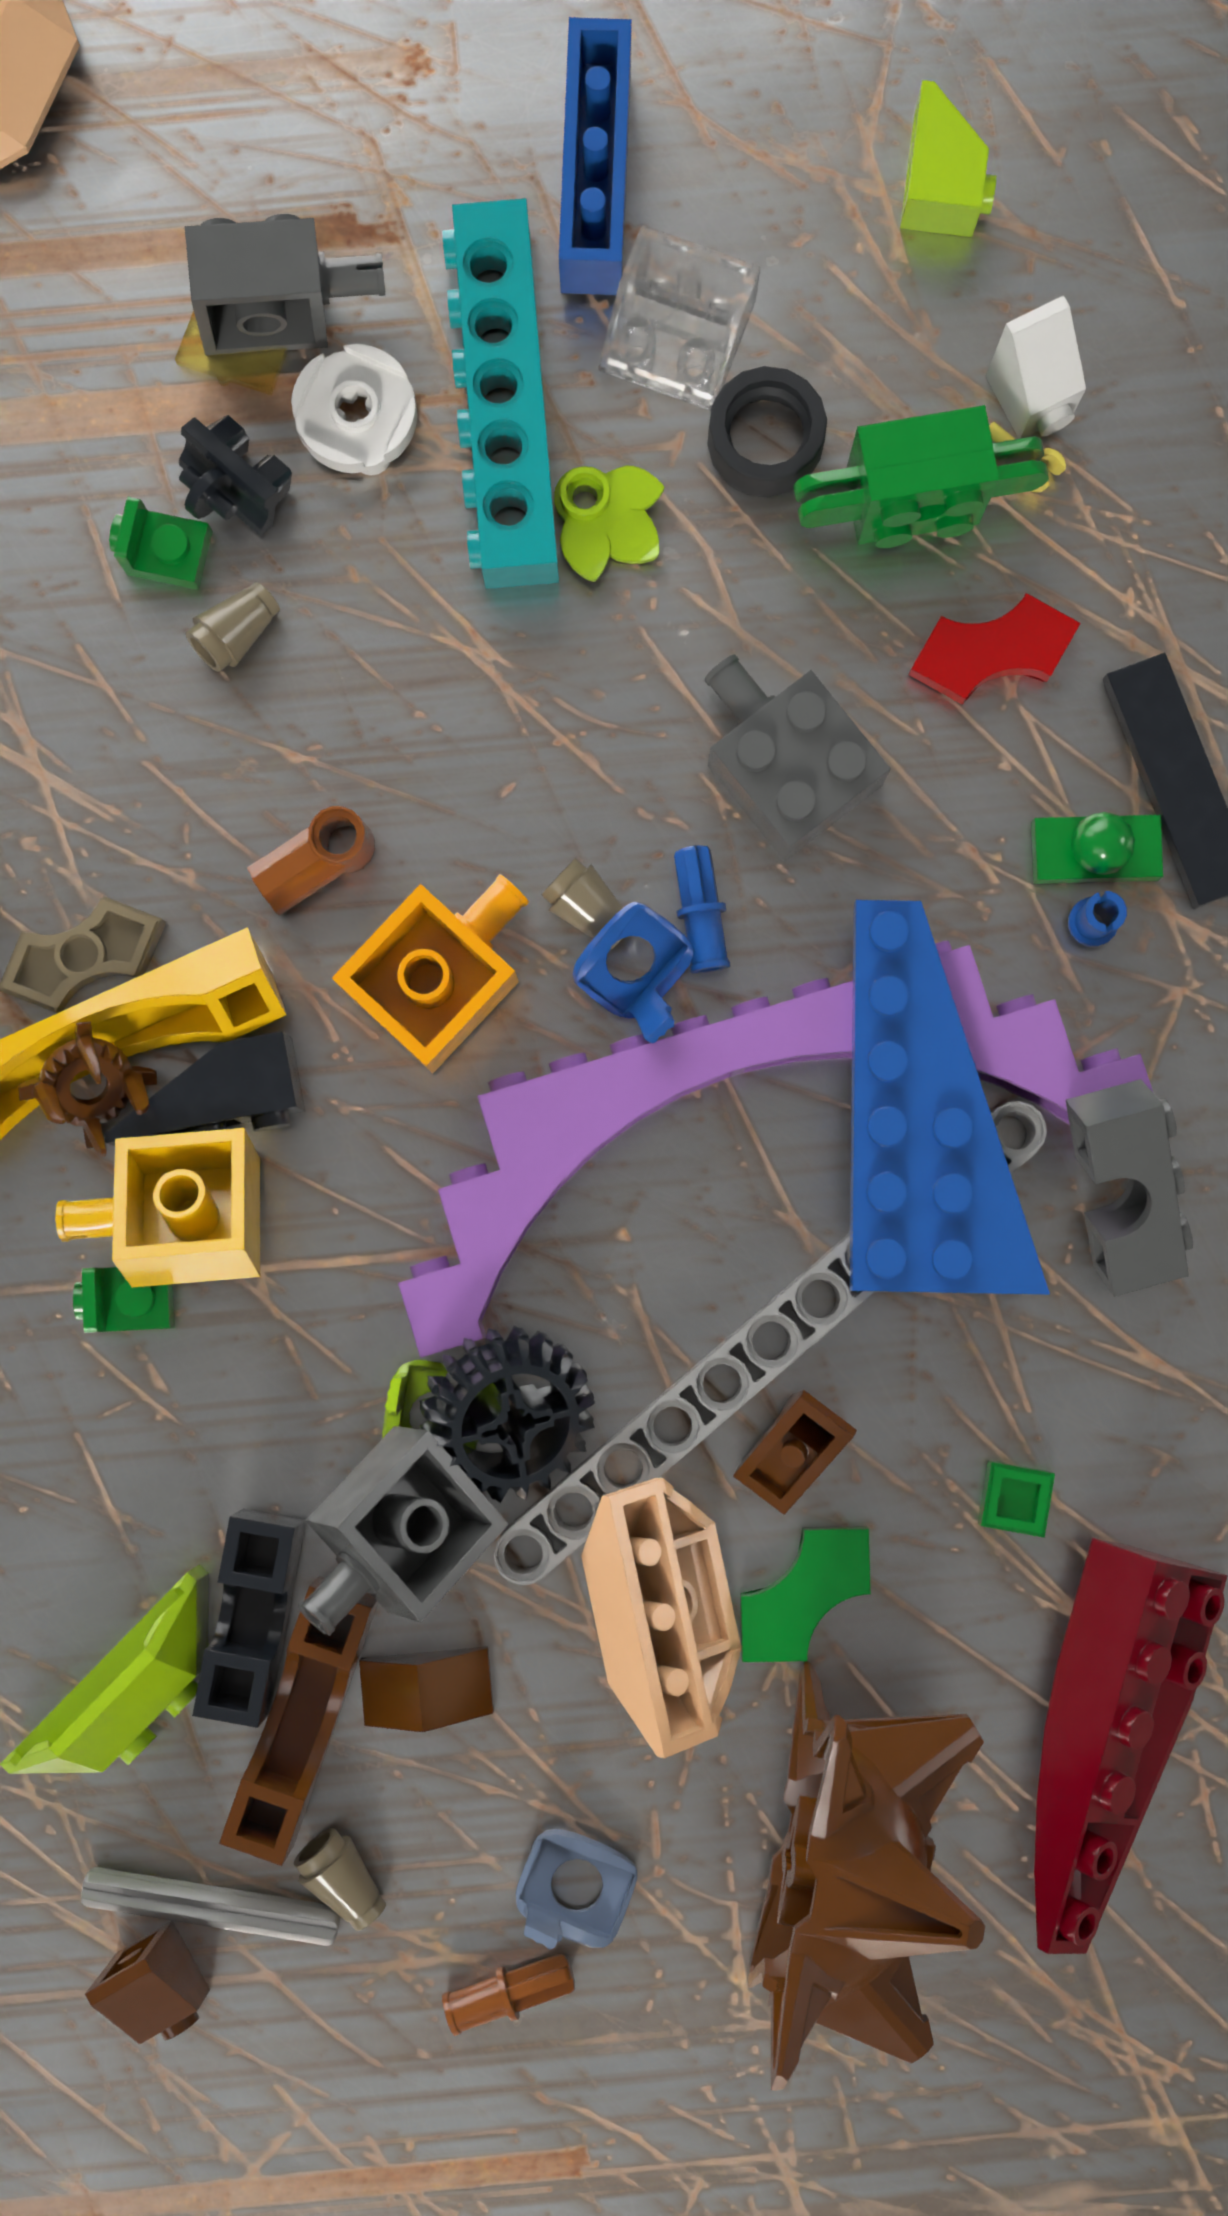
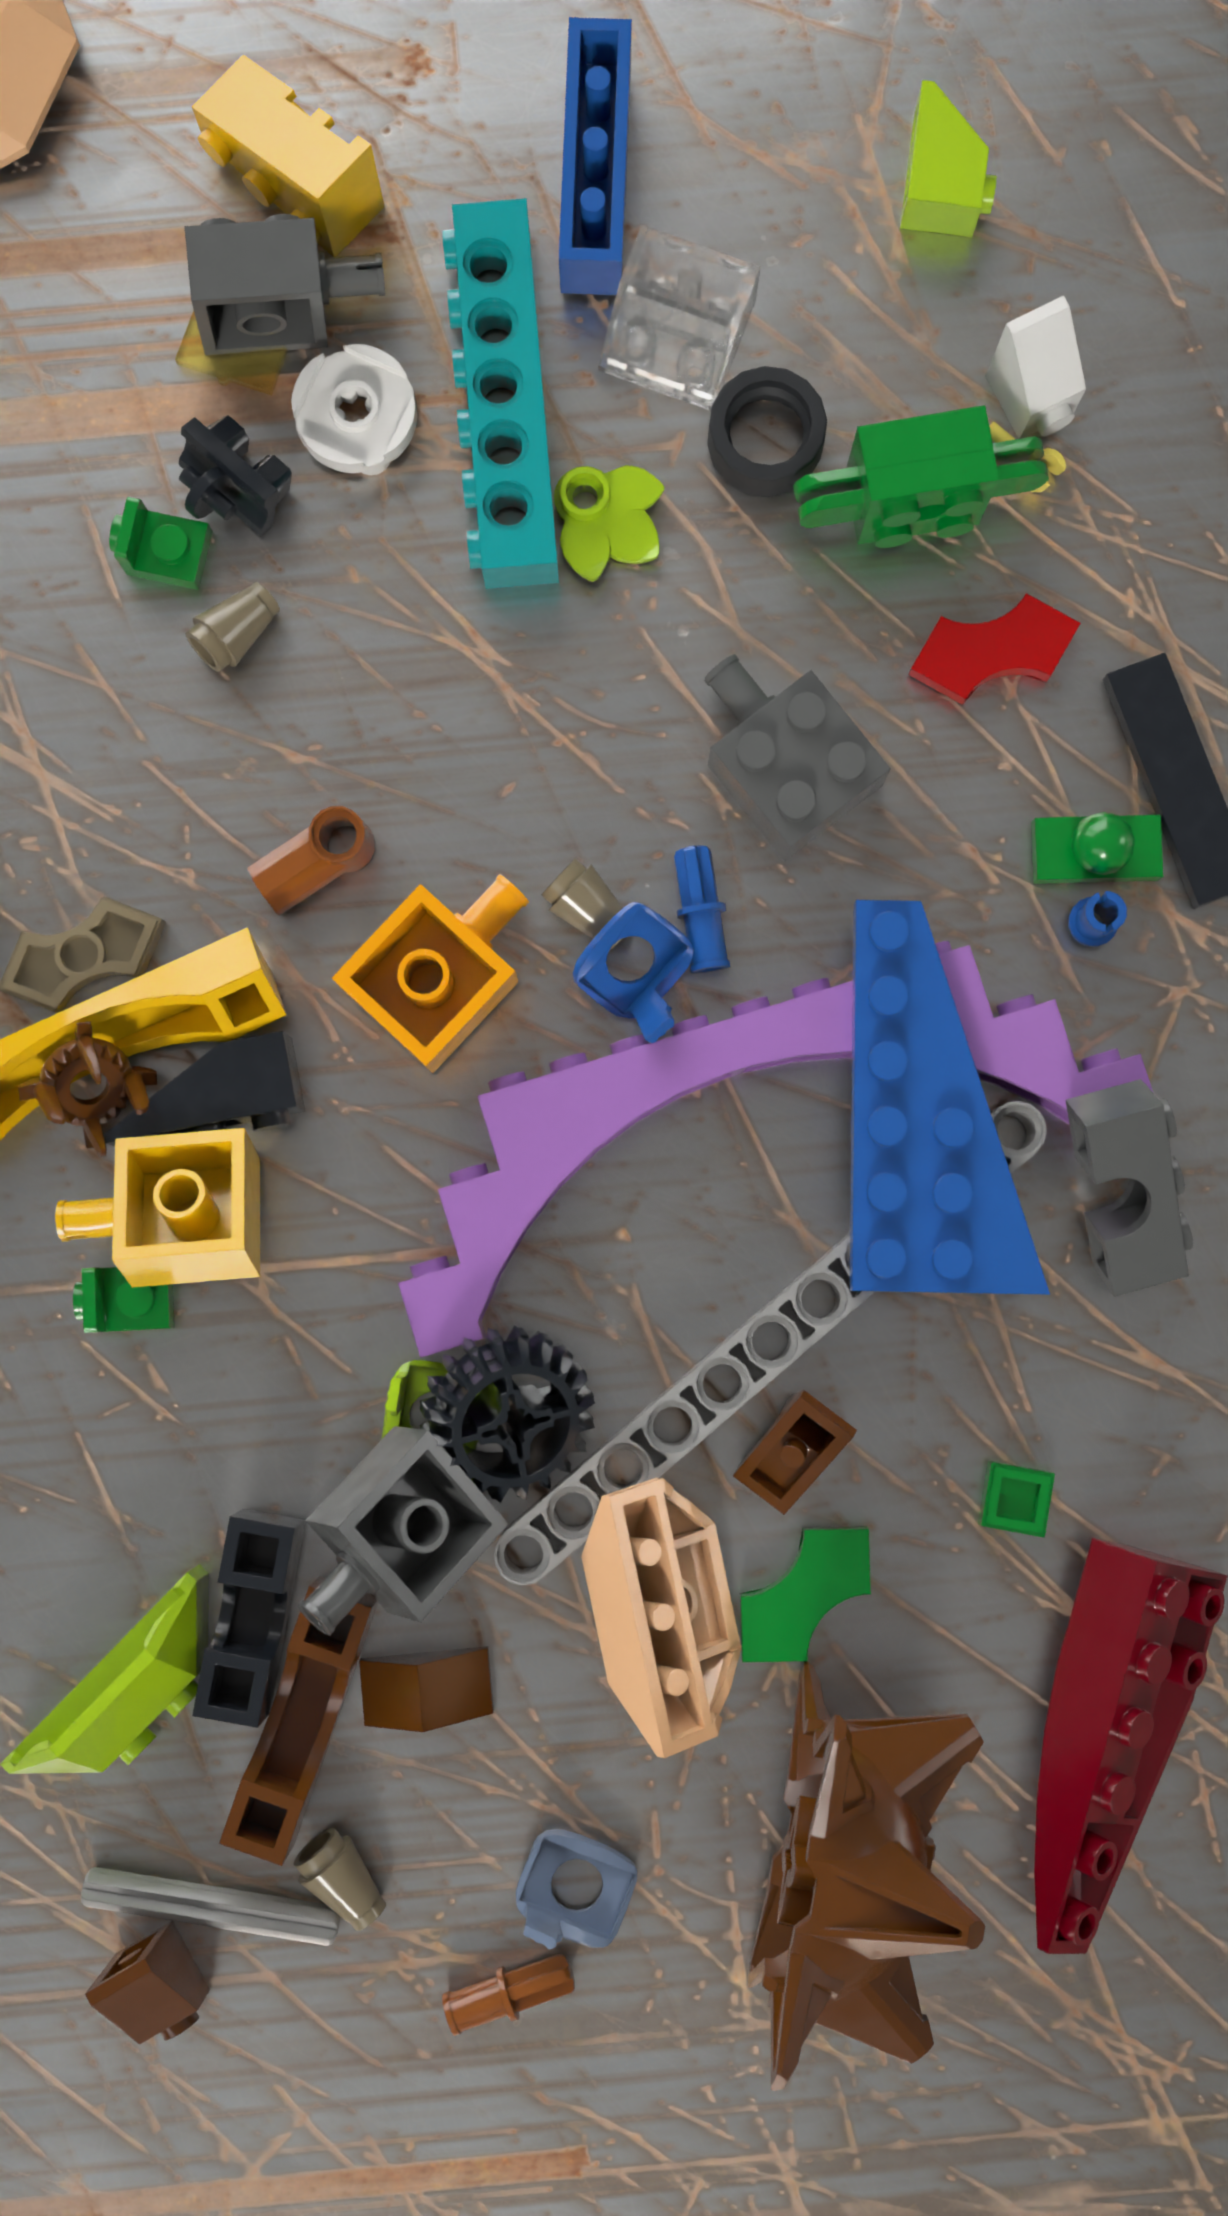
none -> yellow wedge [192,55,385,257]

